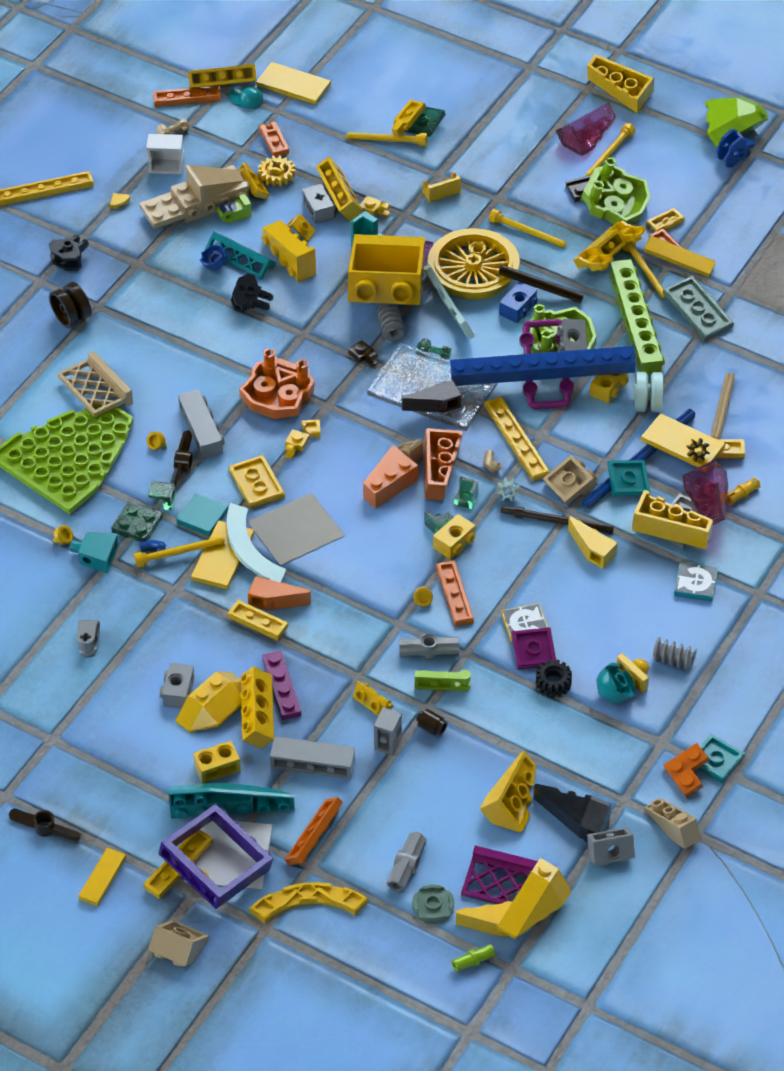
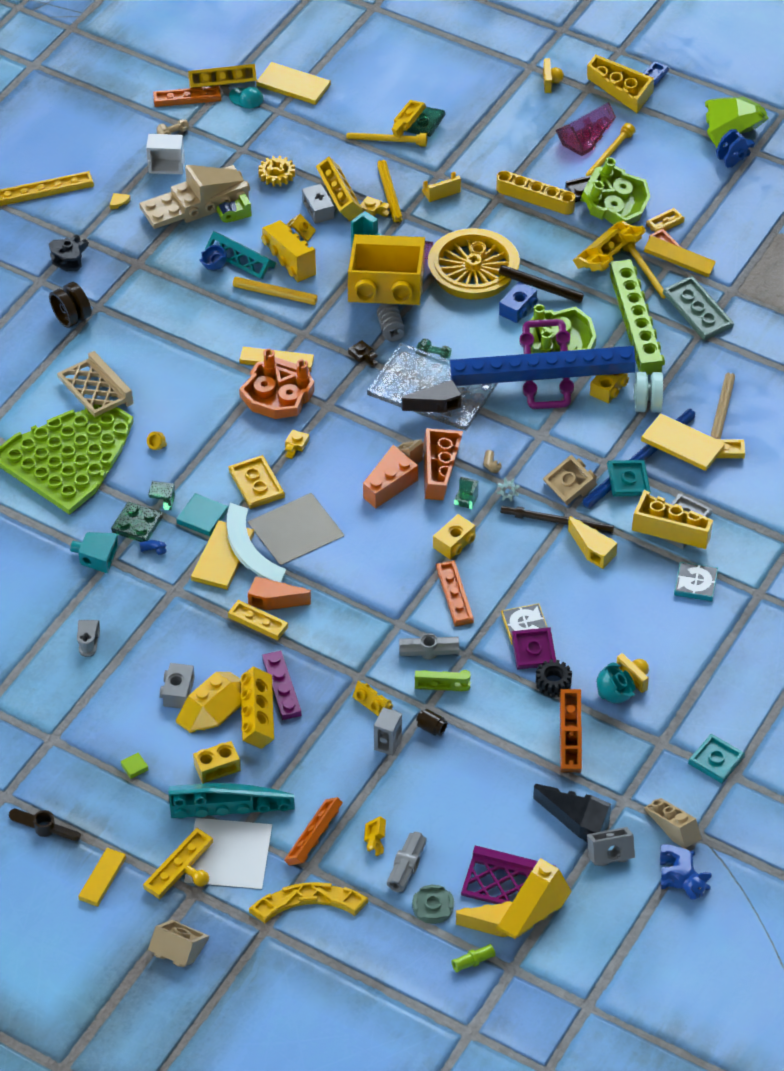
yellow tile [53,525,73,545] -> none
yellow piece [134,536,225,568] -> none
dark purple window [158,804,273,909] -> none
dark brown piece [169,430,193,490] -> none
light grey brick [178,389,225,458] -> none
black hinge [231,273,274,313] -> none
yellow hinge [237,162,270,200] -> none
orange plate [258,121,289,157] -> none
light grey brick [270,737,355,779] -> none
yellow tile [301,420,321,438] -> none
yellow tile [413,587,433,607] -> none
light aqua tile [423,264,475,339] -> none
panel [424,511,454,534] -> none
yellow wedge [479,751,536,832] -> none
yellow tile [484,396,550,481] -> none
yellow piece [488,209,566,248] -> none
light grey brick [557,319,587,351] -> none
light grey piece [653,637,697,671] -> none
orange plate [663,743,709,798] -> none
clear pink wedge [683,460,729,525] -> none
dark brown gear [686,438,710,462] -> none
yellow pin [724,477,761,505] -> none
none -> lime tile [120,753,149,779]
none -> yellow axle [233,277,318,305]
none -> yellow tile [239,346,314,372]
none -> yellow plate [364,816,386,856]
none -> yellow axle [377,160,402,223]
none -> yellow beam [496,171,575,215]
none -> yellow tile [543,58,564,93]
none -> orange brick [560,689,582,773]
none -> blue plate [643,61,669,86]
none -> blue animal [660,844,712,899]

